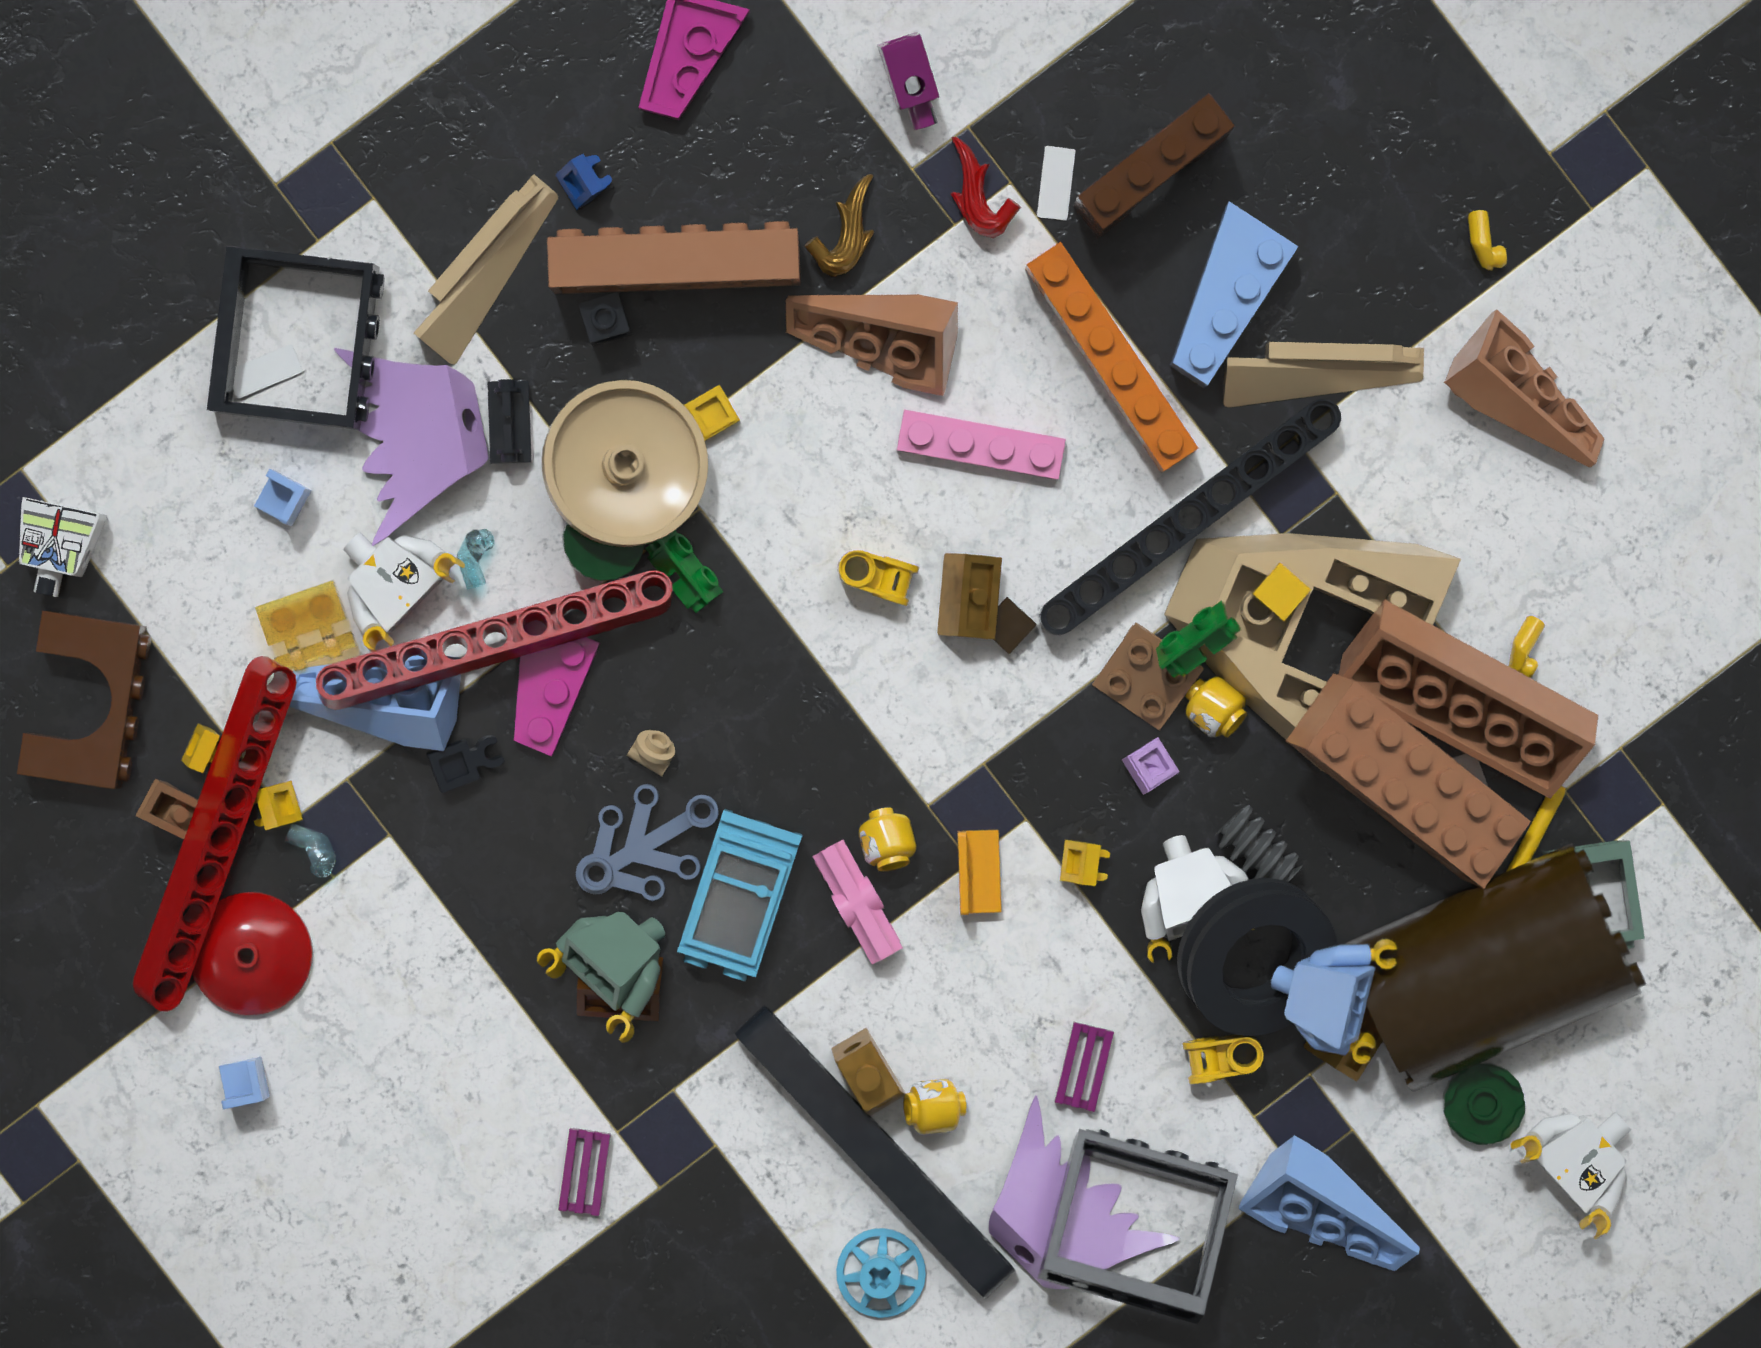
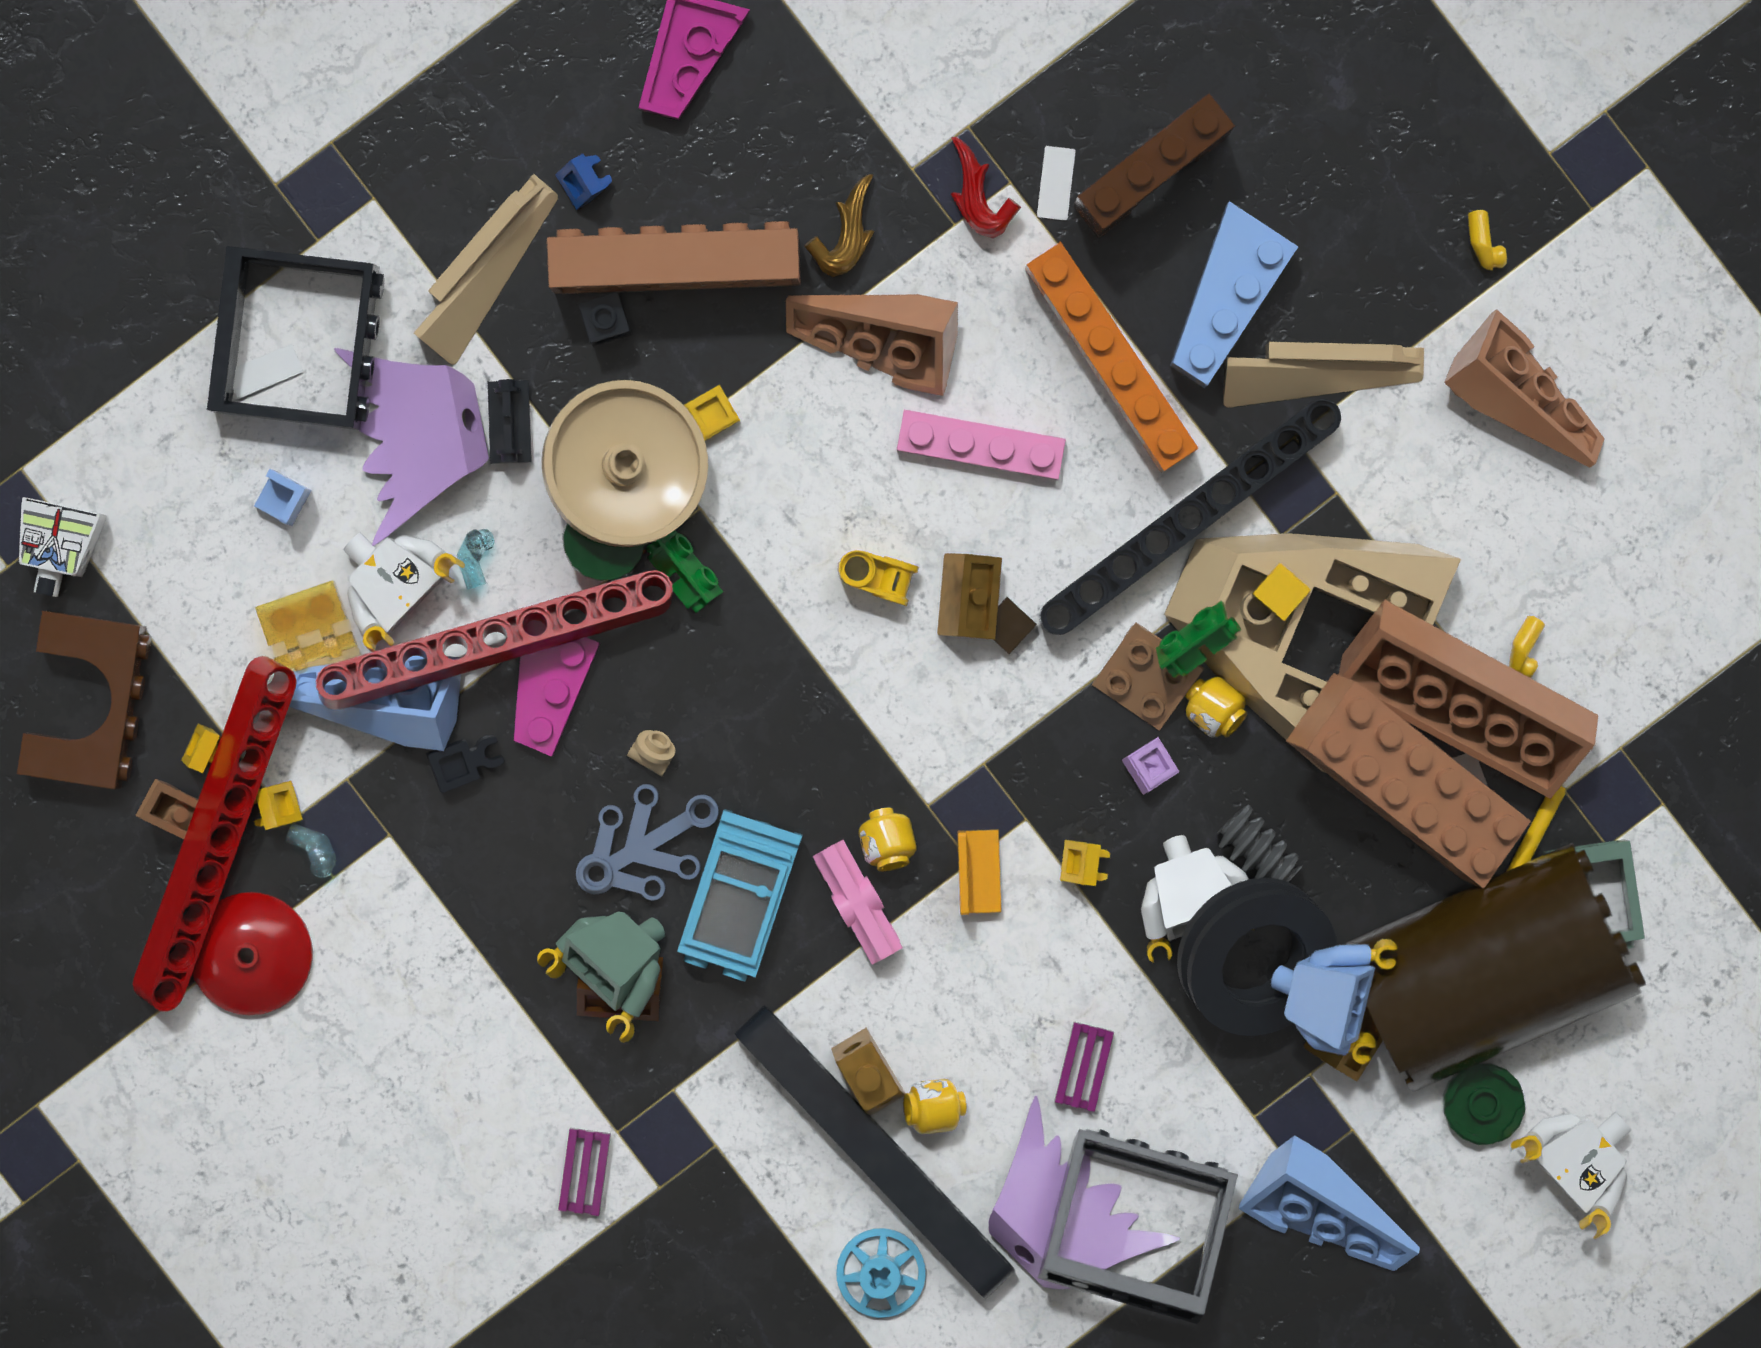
light blue panel [219,1057,270,1109] -> none
magenta torso [877,32,940,130] -> none
yellow piece [1182,1035,1264,1084] -> none

